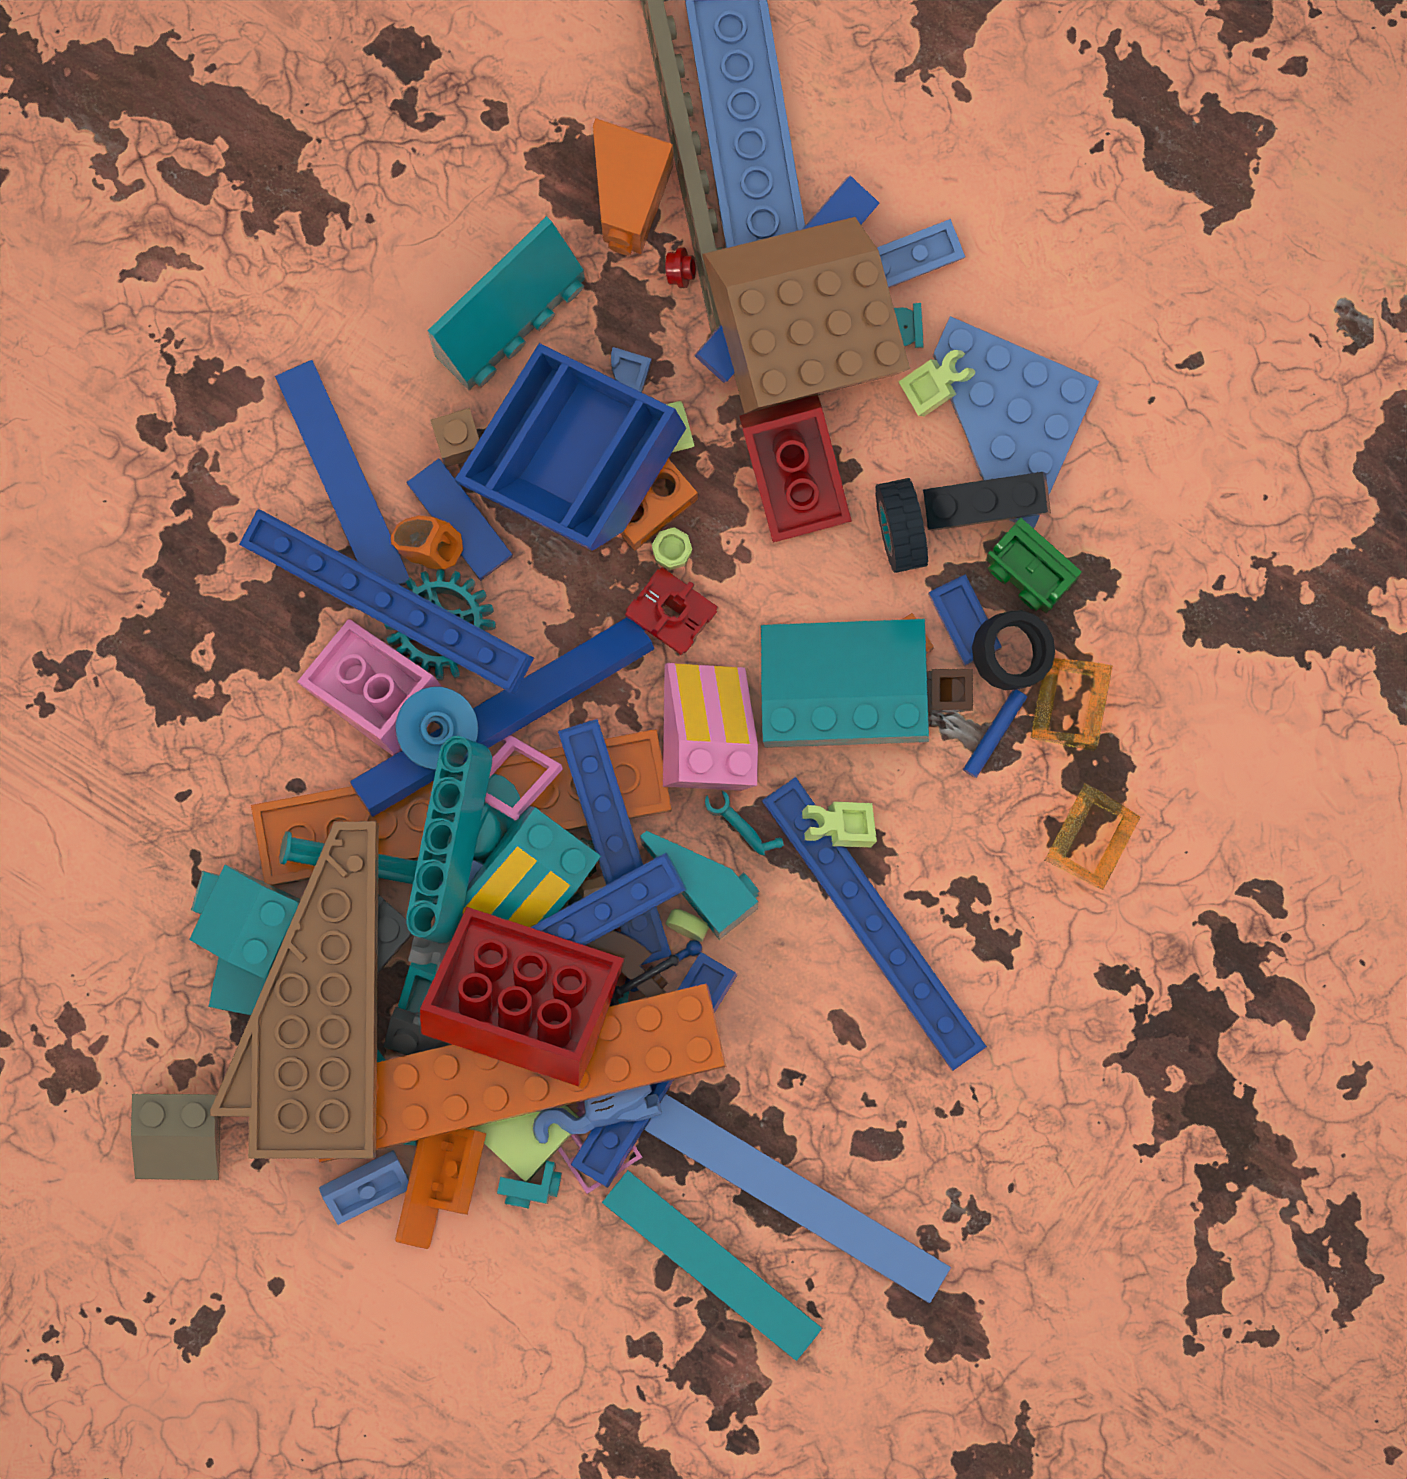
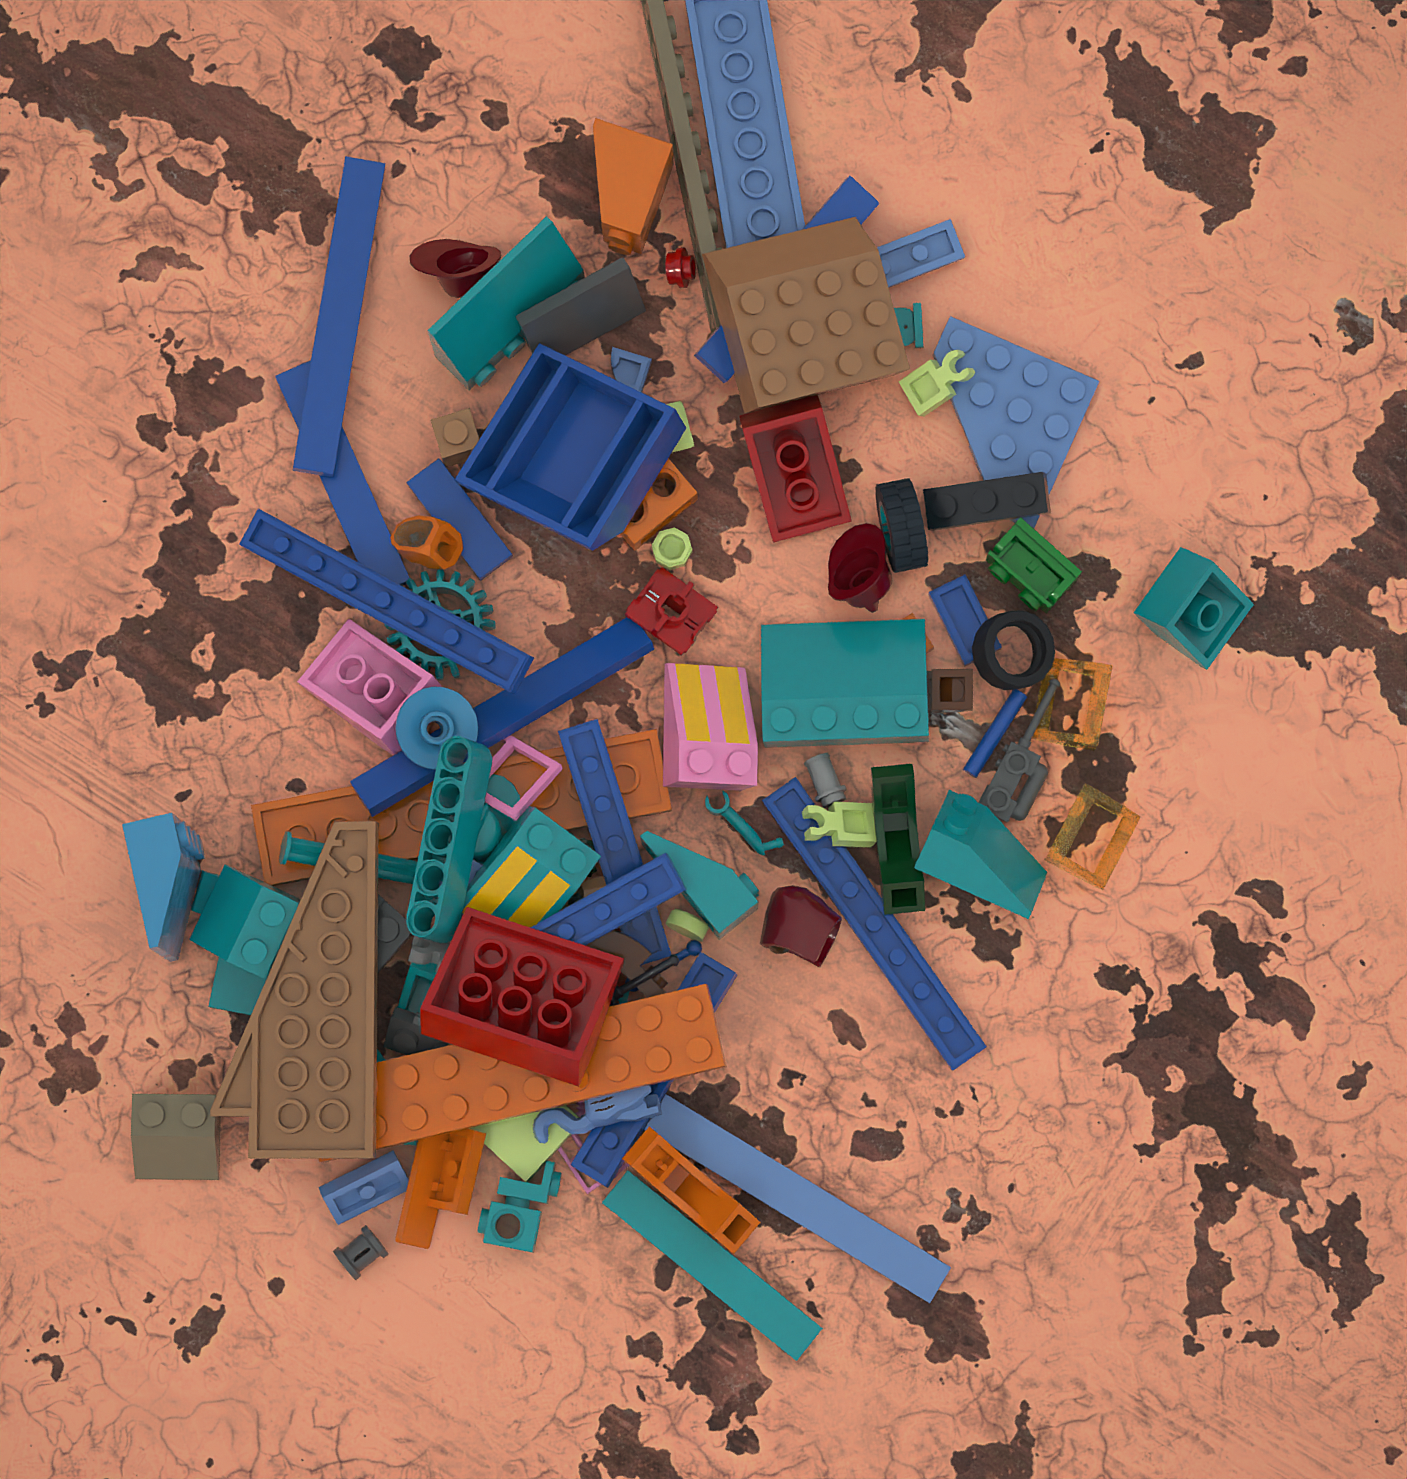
none -> dark azure slope [122,813,205,962]
none -> blue tile [293,156,385,477]
none -> dark grey bush [333,1225,389,1280]
none -> dark red piece [409,239,501,298]
none -> teal brick [477,1201,542,1253]
none -> dark grey tile [515,257,646,355]
none -> orange arch [622,1127,761,1254]
none -> dark red piece [760,885,842,967]
none -> light grey pin [804,753,847,808]
none -> dark red piece [828,523,892,613]
none -> dark green arch [871,764,925,915]
none -> teal slope [914,790,1048,919]
none -> dark grey piece [978,678,1060,823]
none -> teal slope [1134,547,1254,670]

